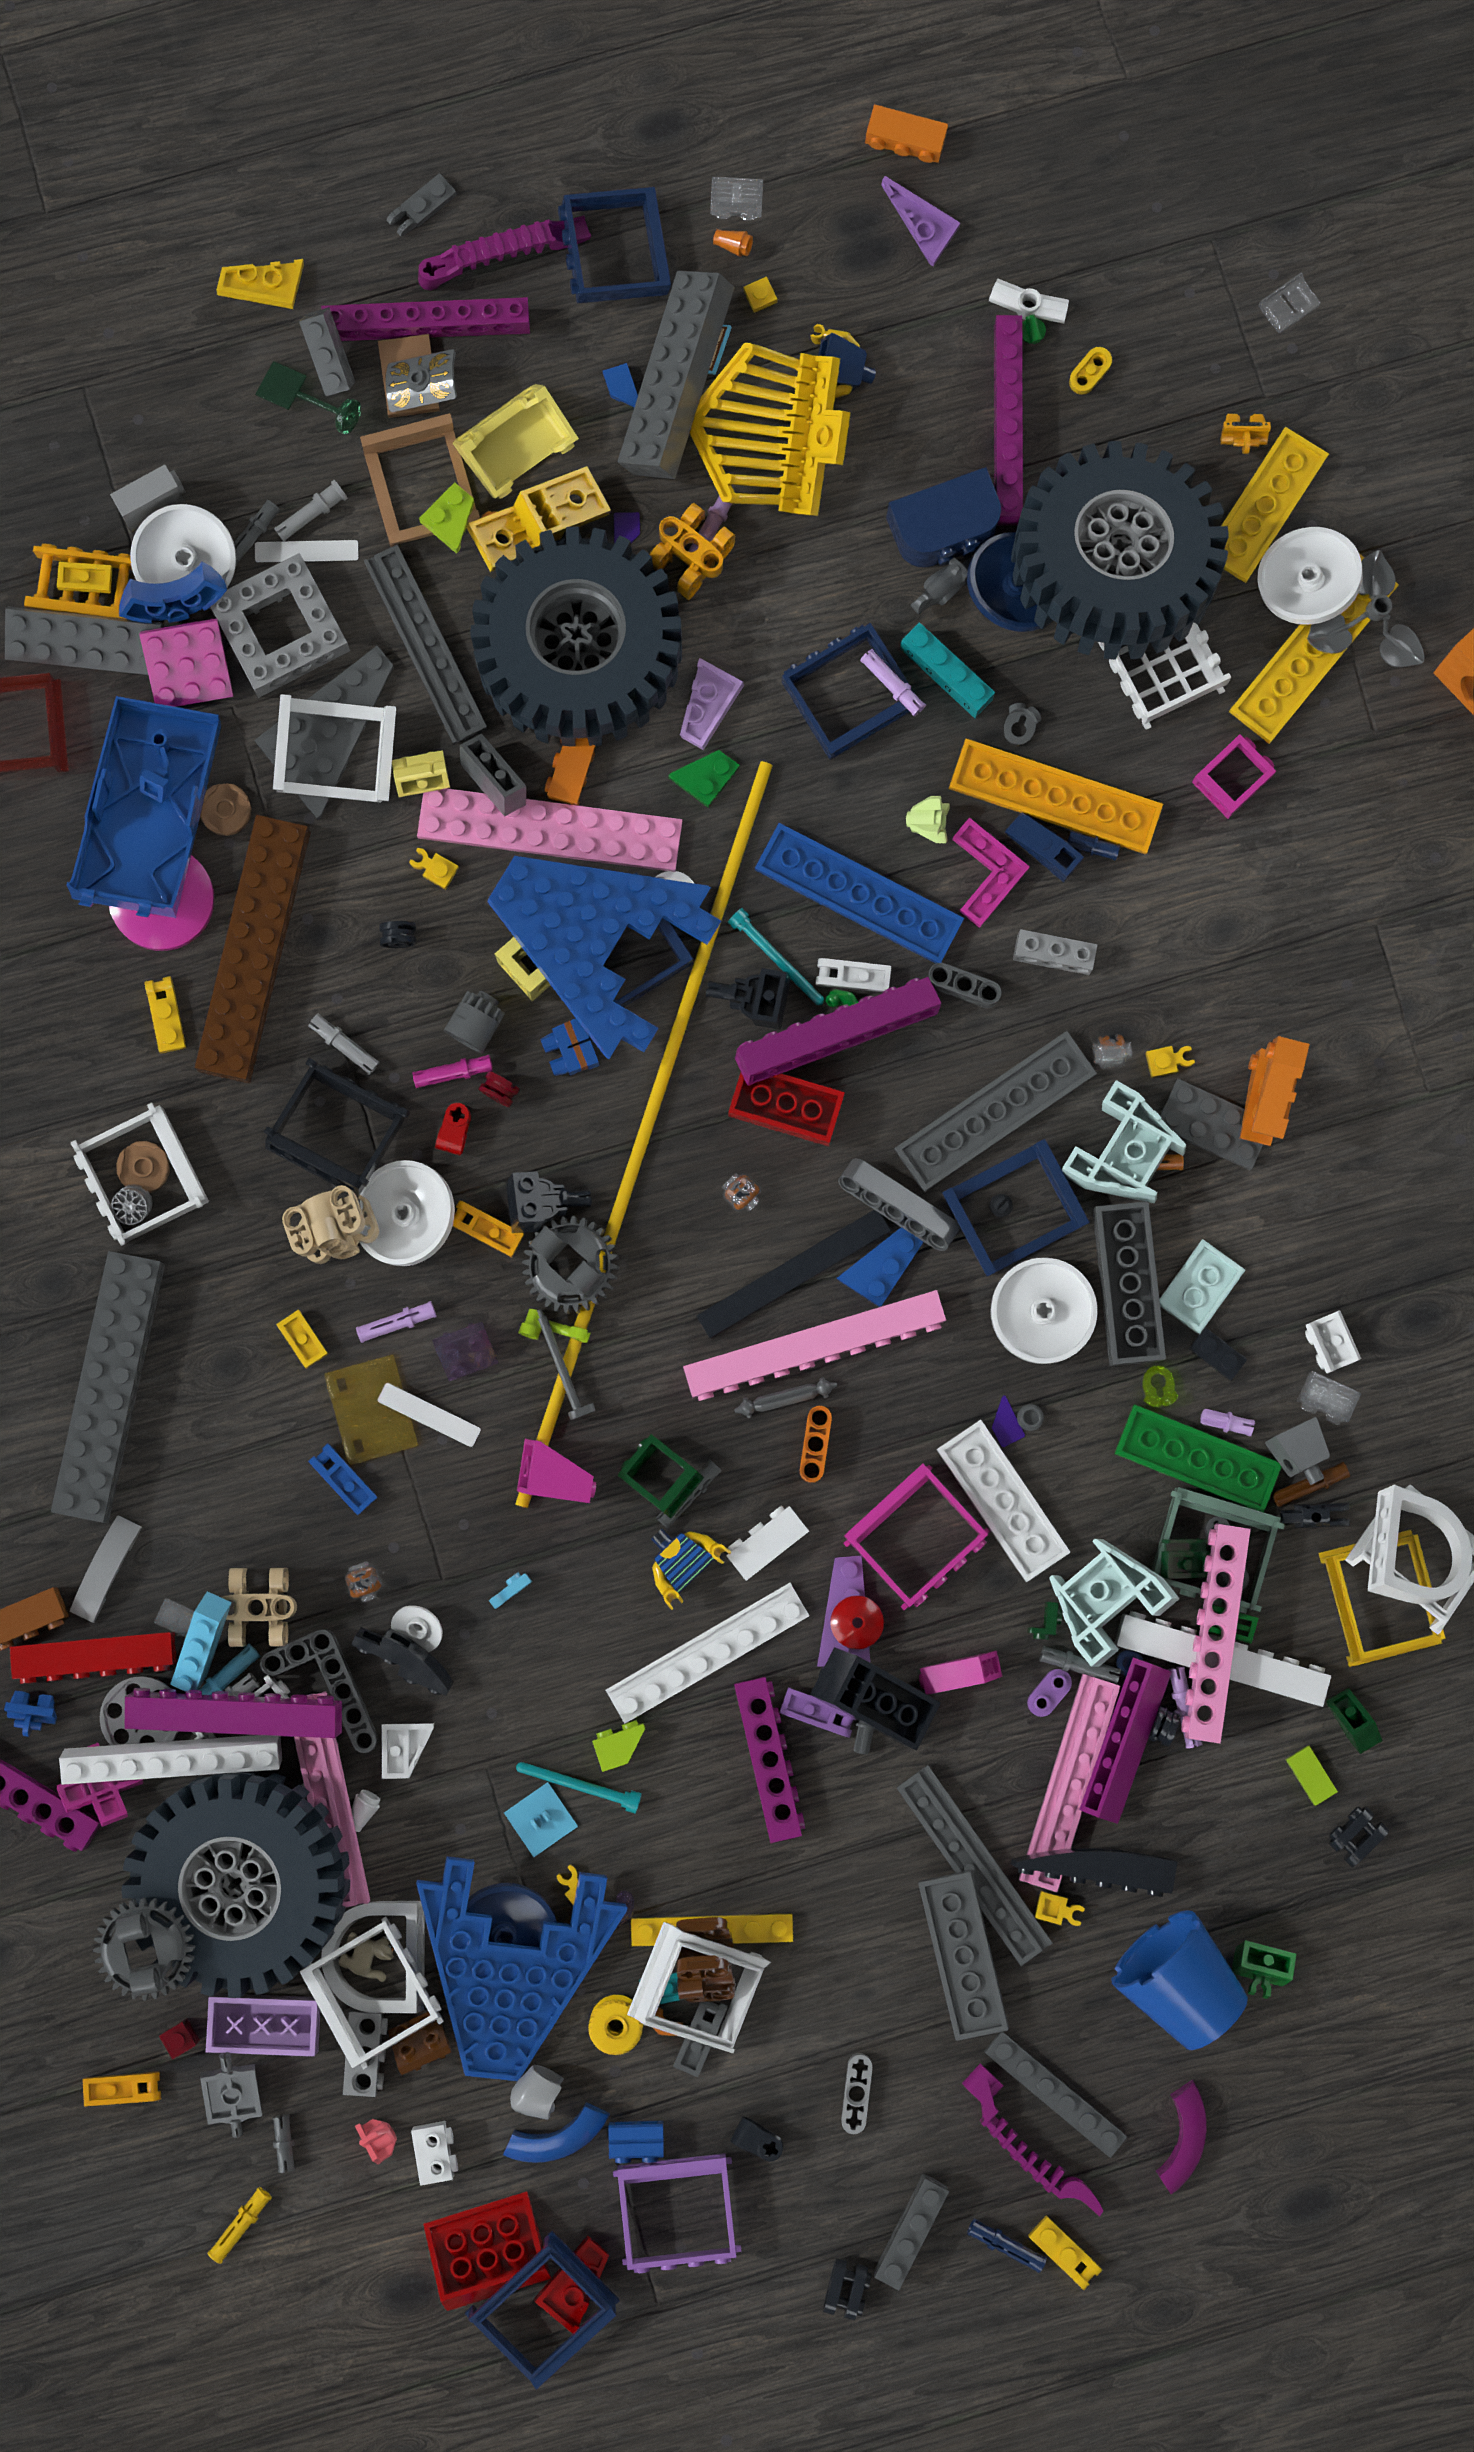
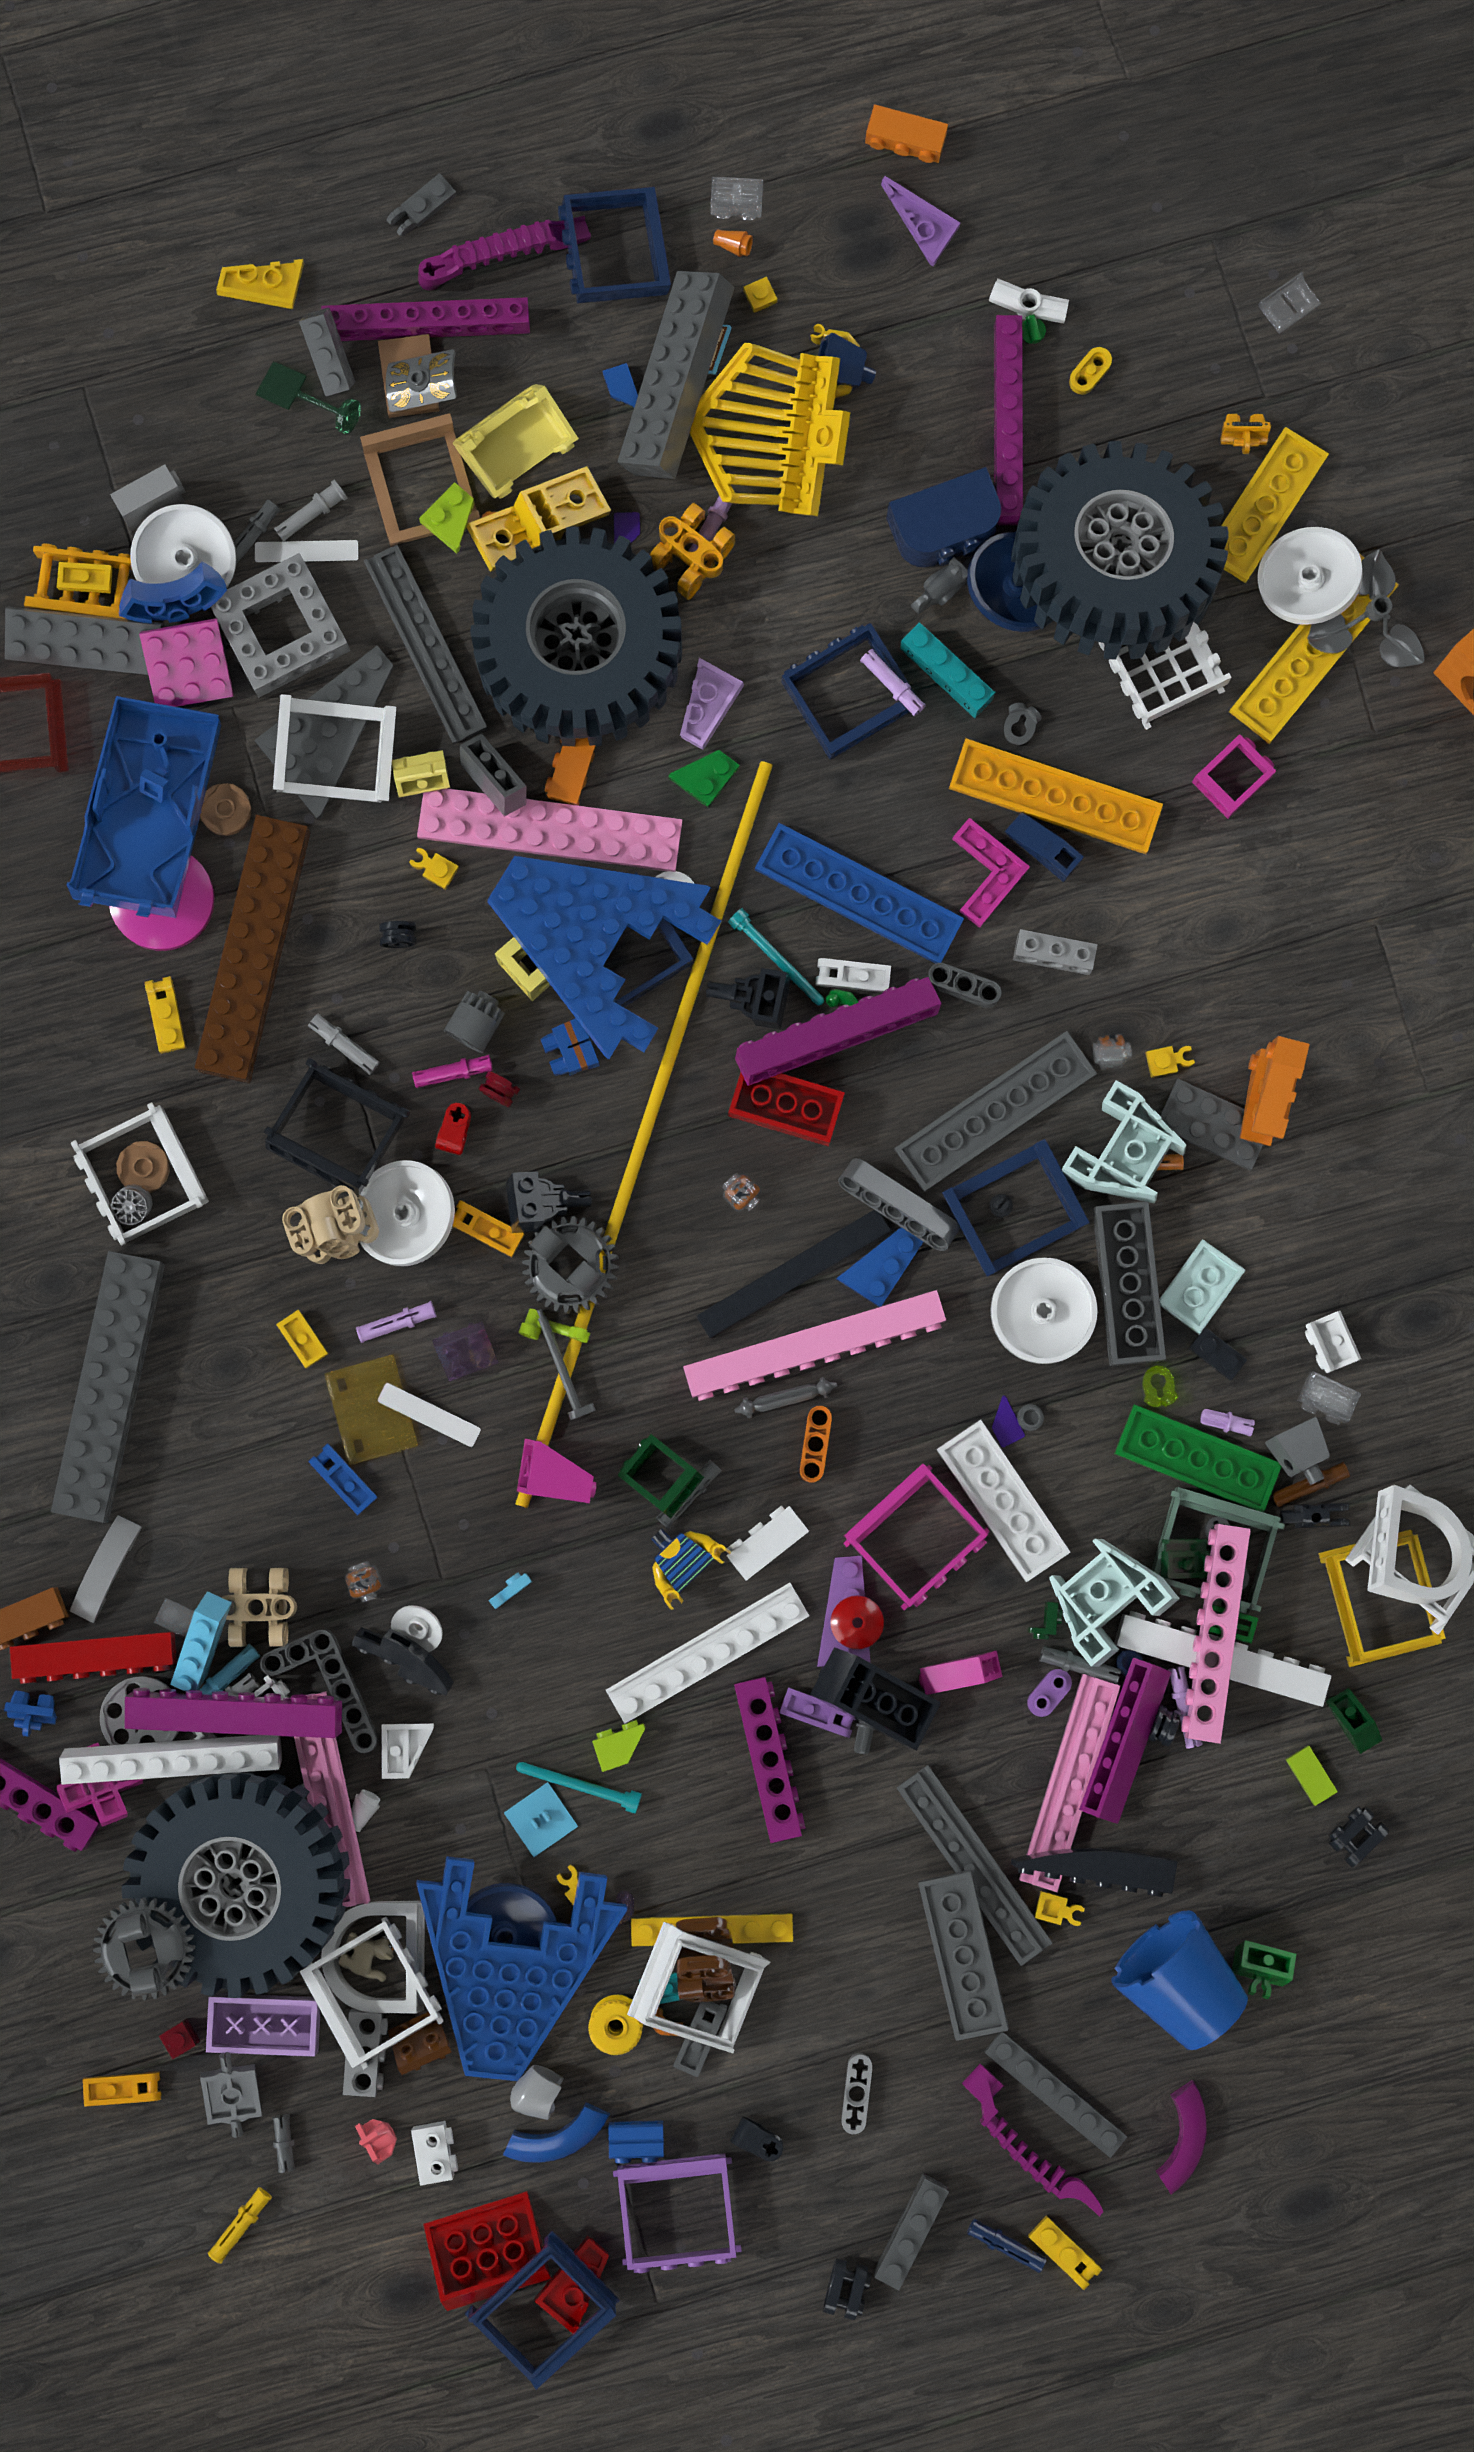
yellowish green brick [906,796,950,843] -> none
dark blue axle [1067,832,1120,861] -> none

